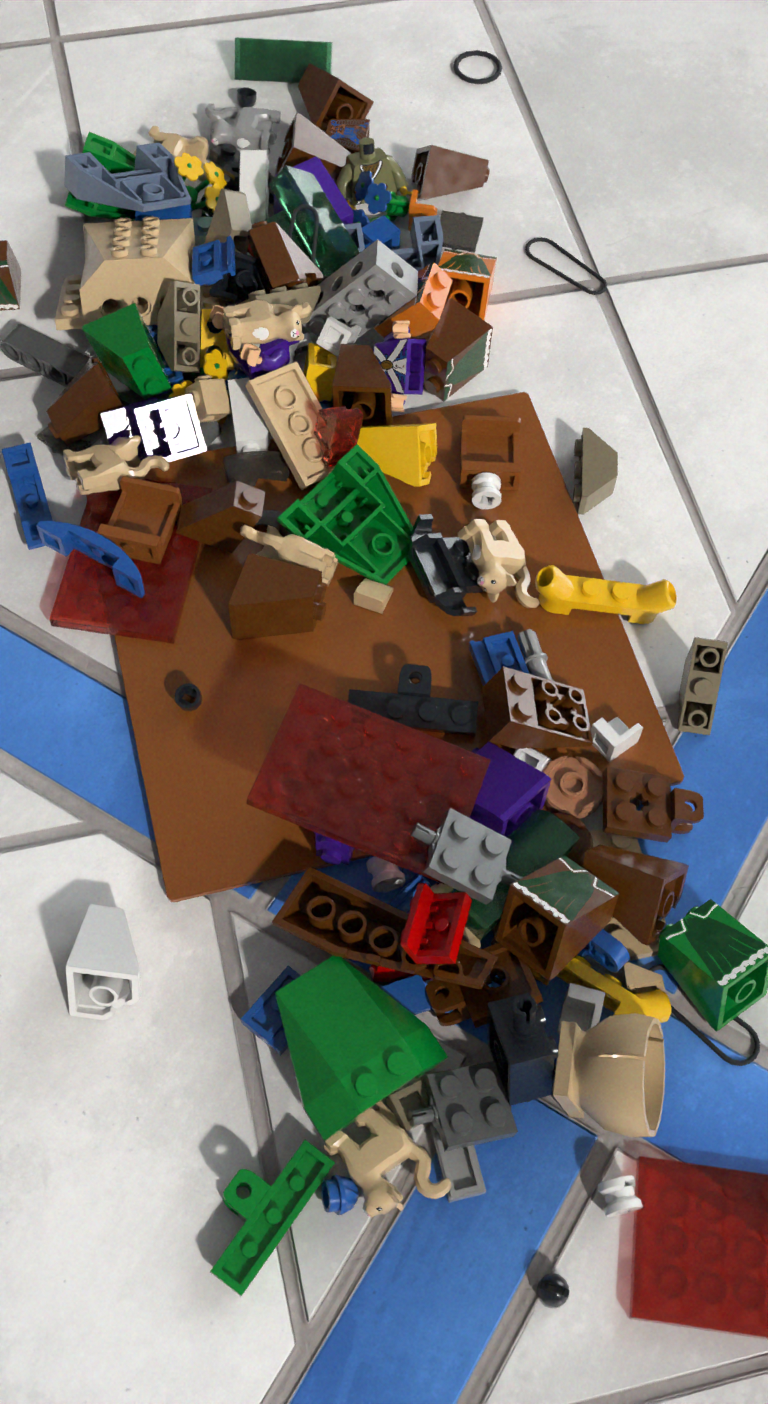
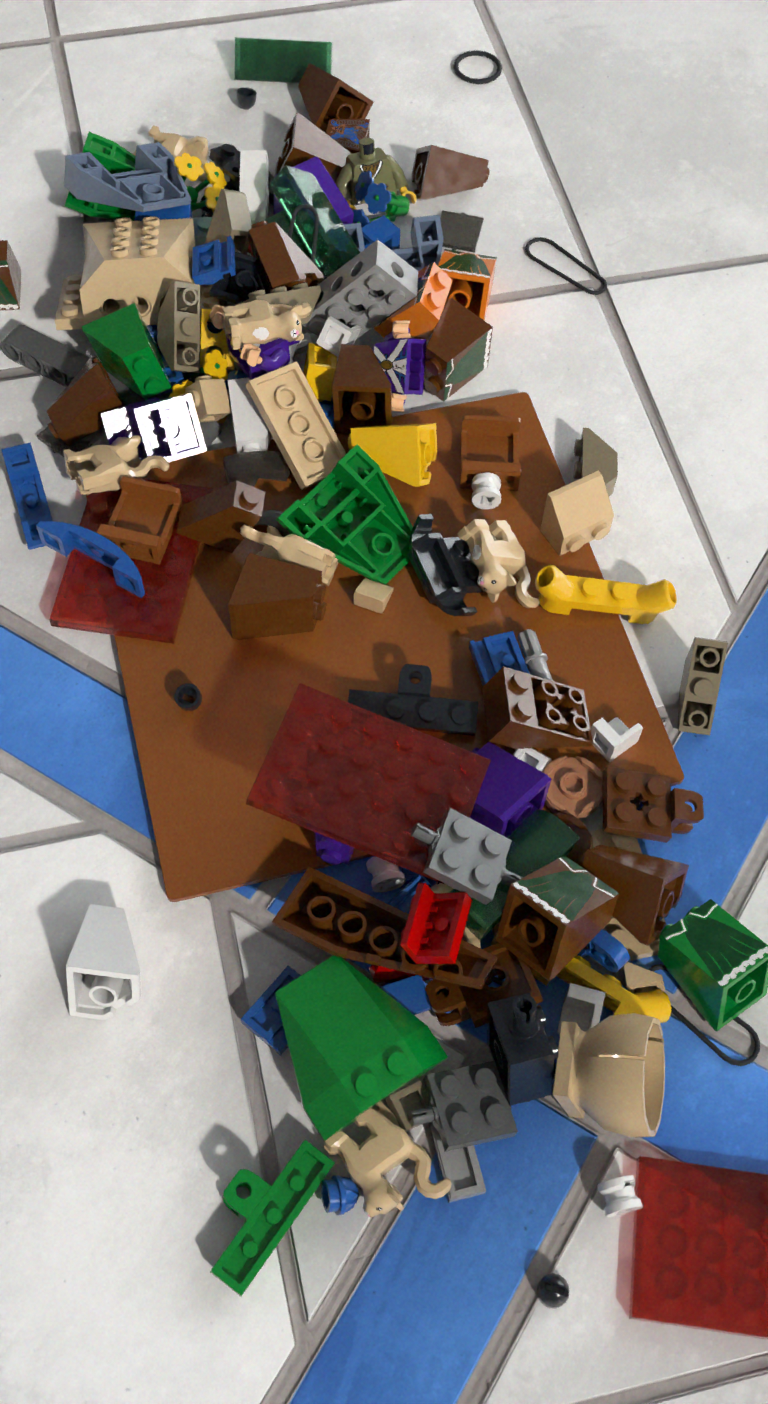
light grey animal [205,104,281,155] -> none
clear red brick [314,406,364,467] -> none
orange panel [408,189,438,231] -> none
none -> tan slope [540,470,614,556]

